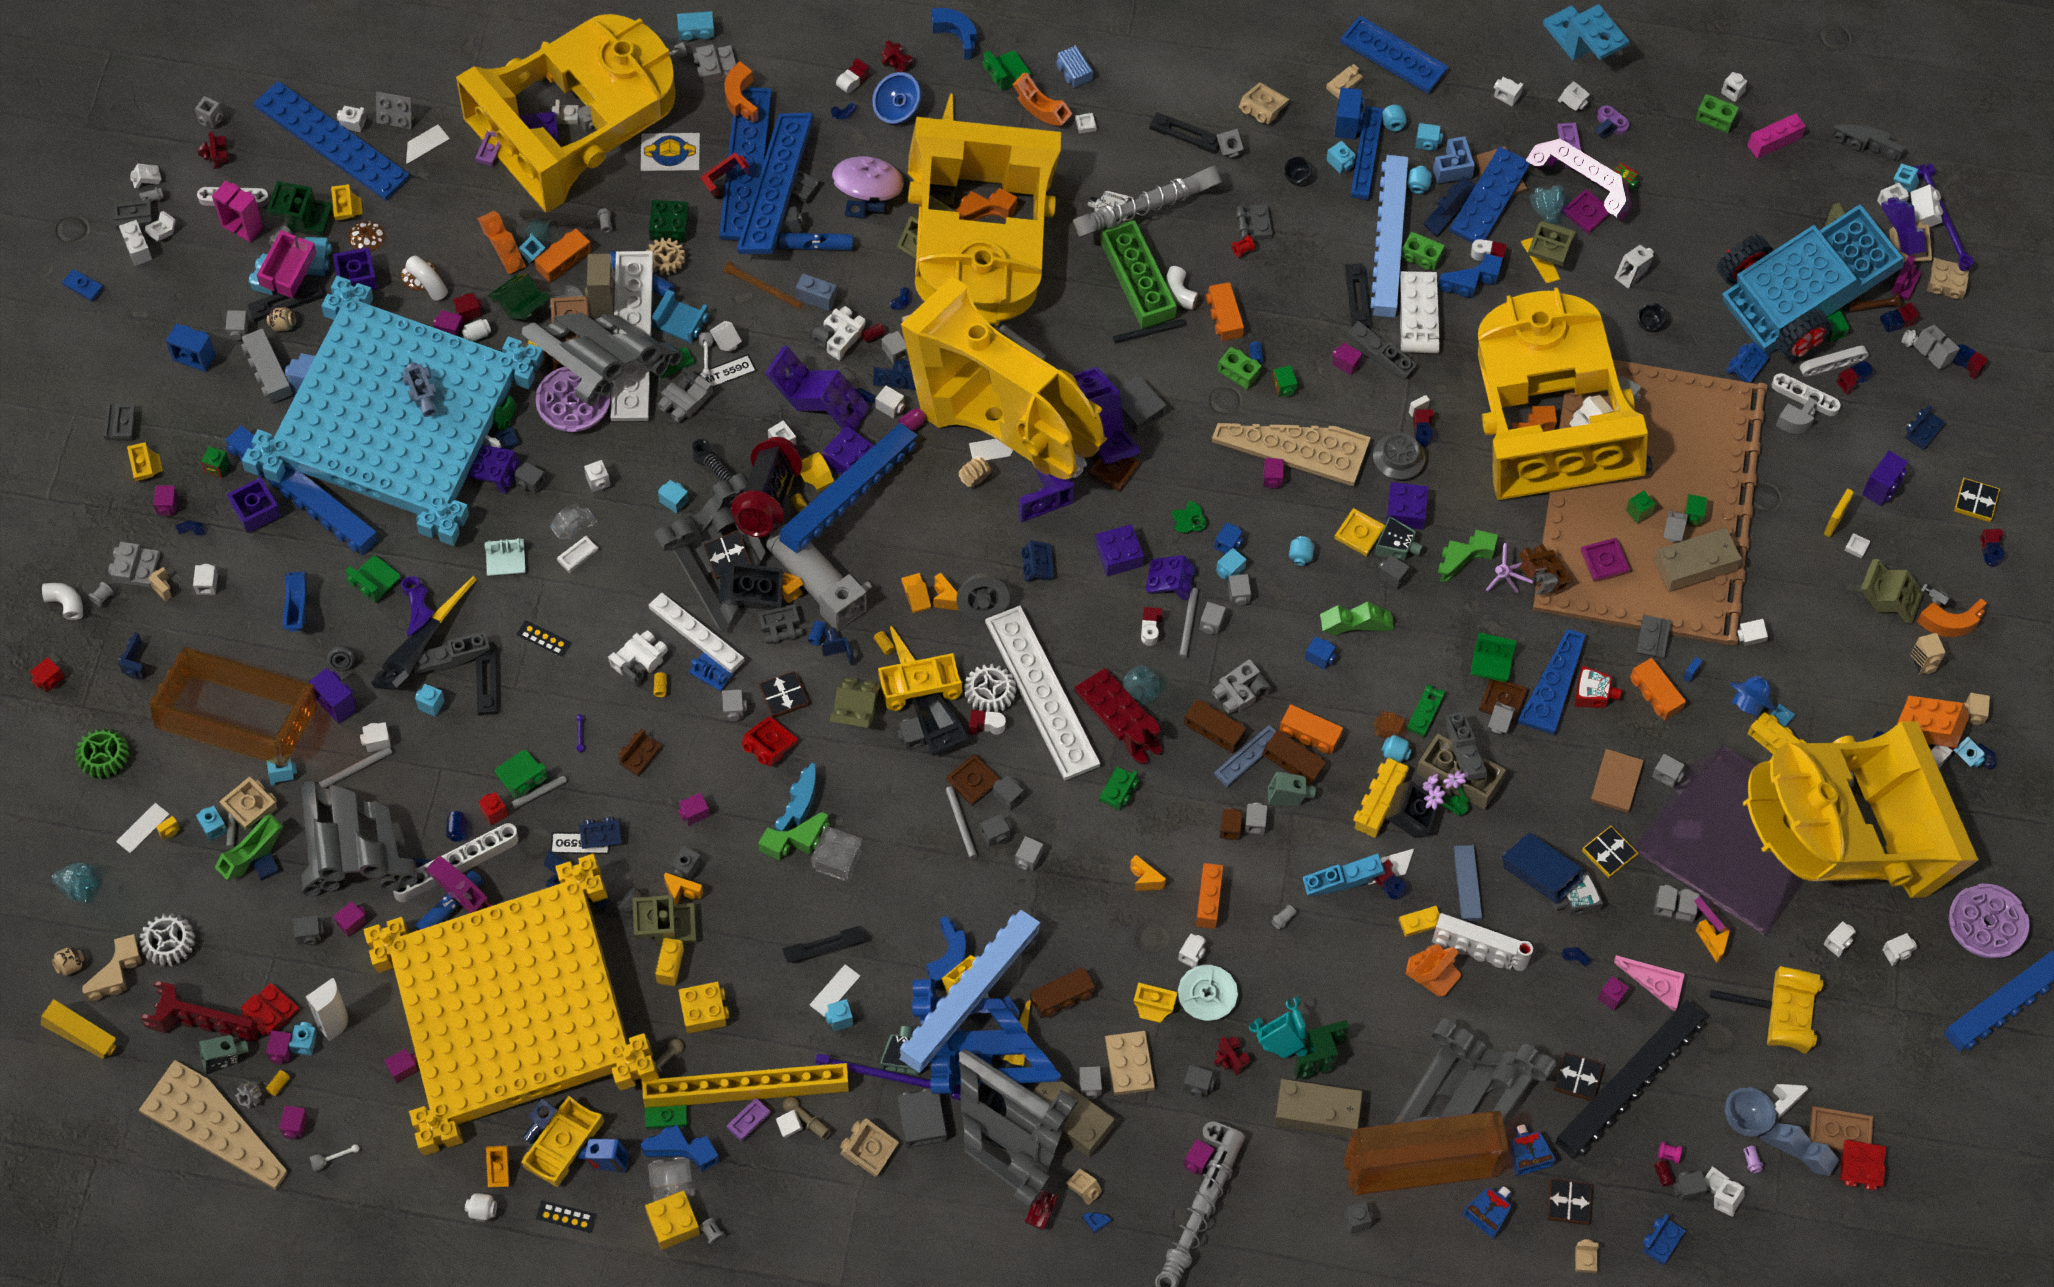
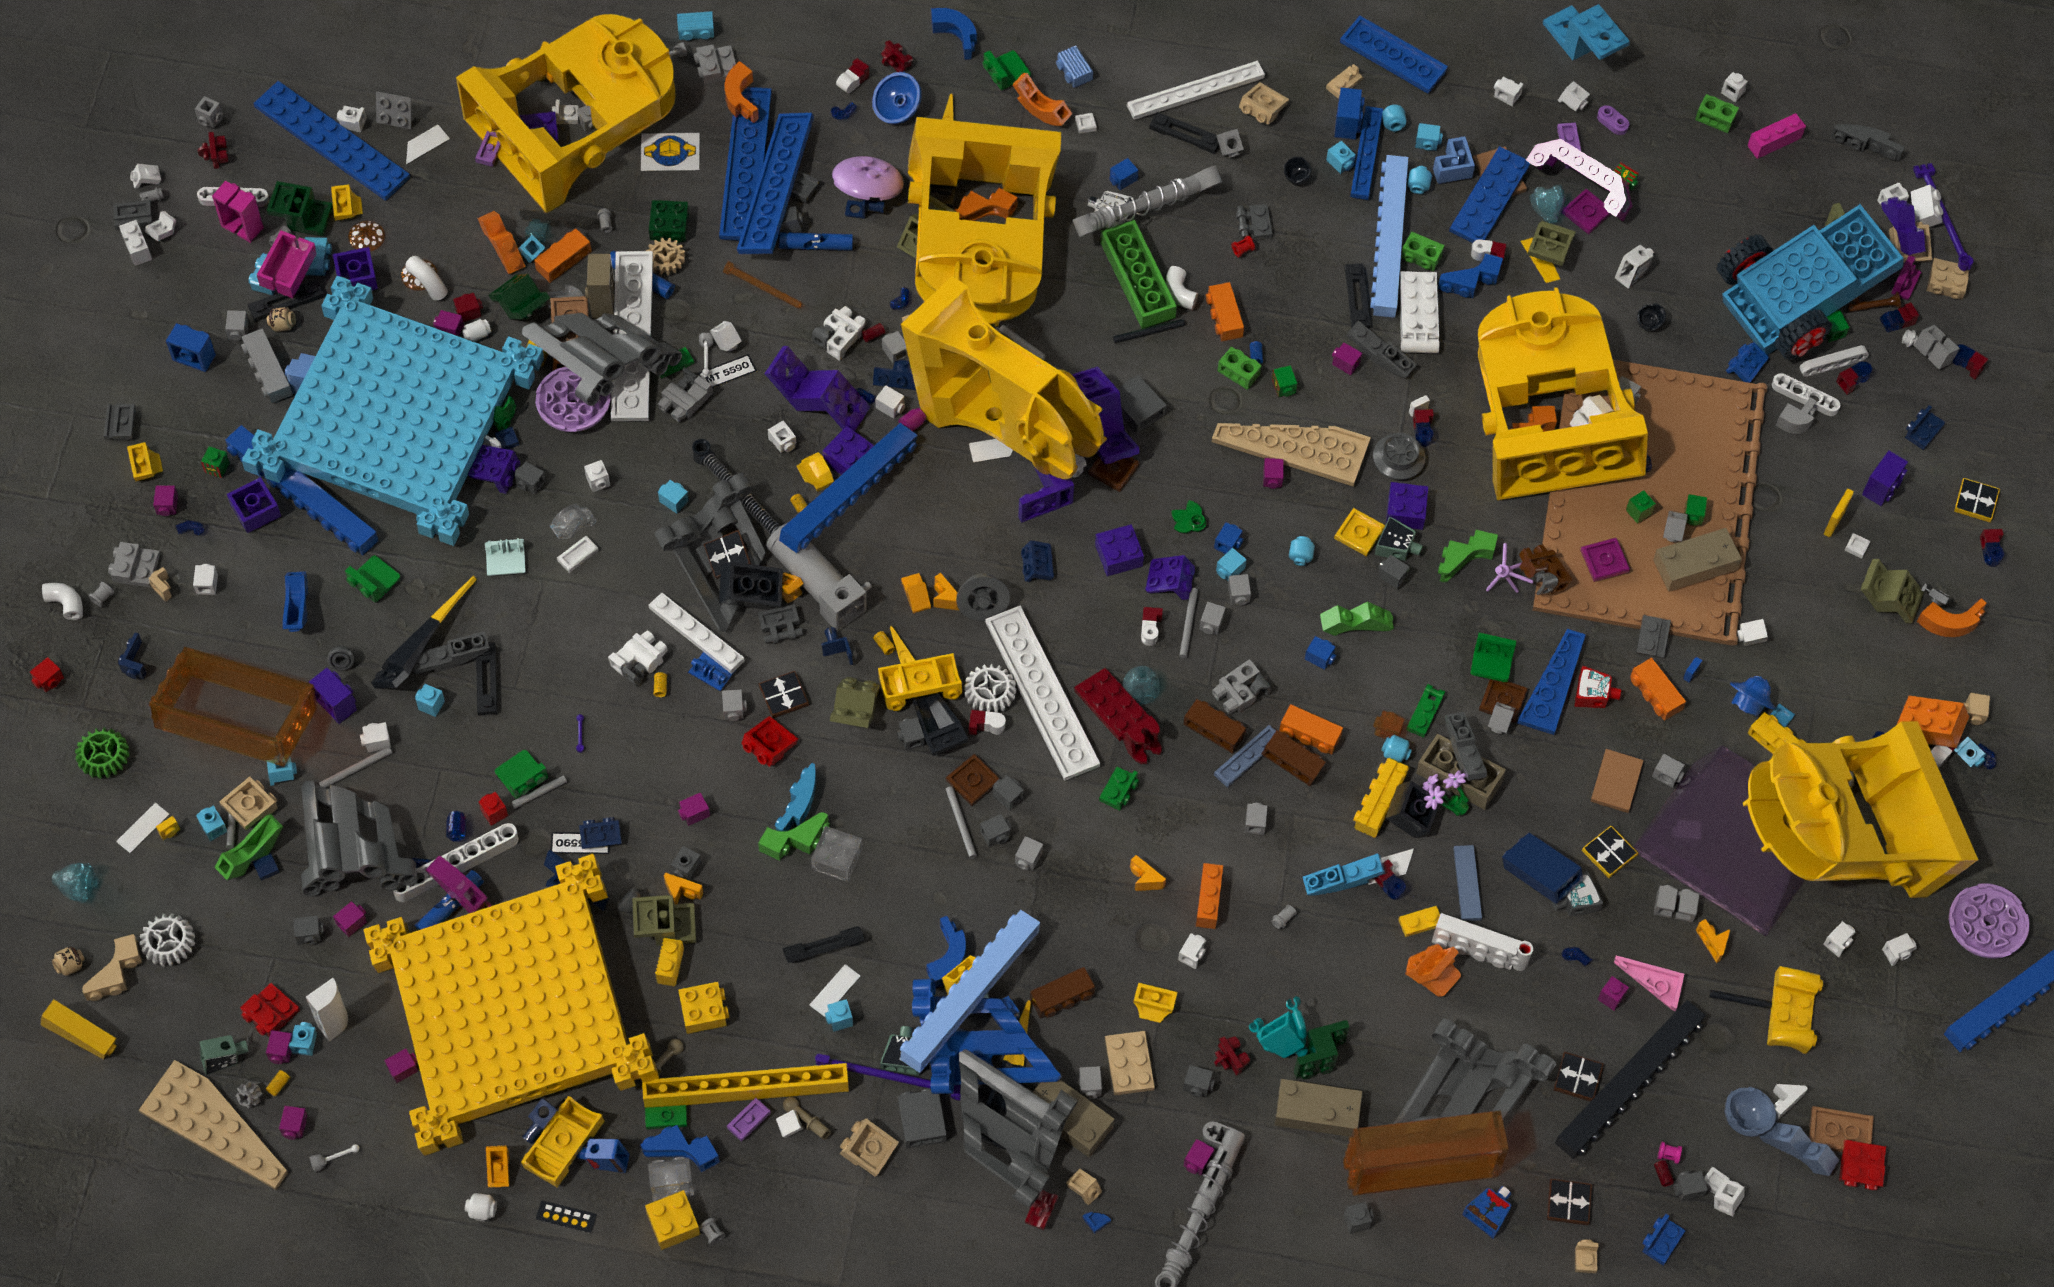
blue plate [62,269,103,302] -> none
dark red hinge [140,981,260,1042] -> none
dark purple piece [401,576,434,636] -> none
sand blue brick [402,363,437,417] -> none
black sticker [516,620,572,657] -> none
reddish brown bracket [618,728,662,777] -> none
dark azure panel [651,290,709,343] -> none
red panel [700,152,750,198] -> none
brick [731,437,802,537] -> none
sand blue brick [795,274,837,311] -> none
blue piece [808,621,826,645] -> none
tan gear [959,457,991,488] -> none
light aqua piece [1178,965,1238,1021] -> none
reddish brown brick [1219,808,1242,841] -> none
sand green torso [1268,772,1316,806] -> none
dark blue bracket [1423,176,1475,236] -> none
blue torso [1510,1125,1555,1177] -> none
dark blue tile [1595,118,1617,139] -> none
magenta tile [1694,896,1735,933] -> none
lavender pin [1743,1146,1763,1174] -> none
medium azure brick [1893,163,1919,193] -> none
tan brick [1910,633,1946,674] -> none
none -> blue brick [1109,158,1138,190]
none -> white plate [1127,61,1265,120]

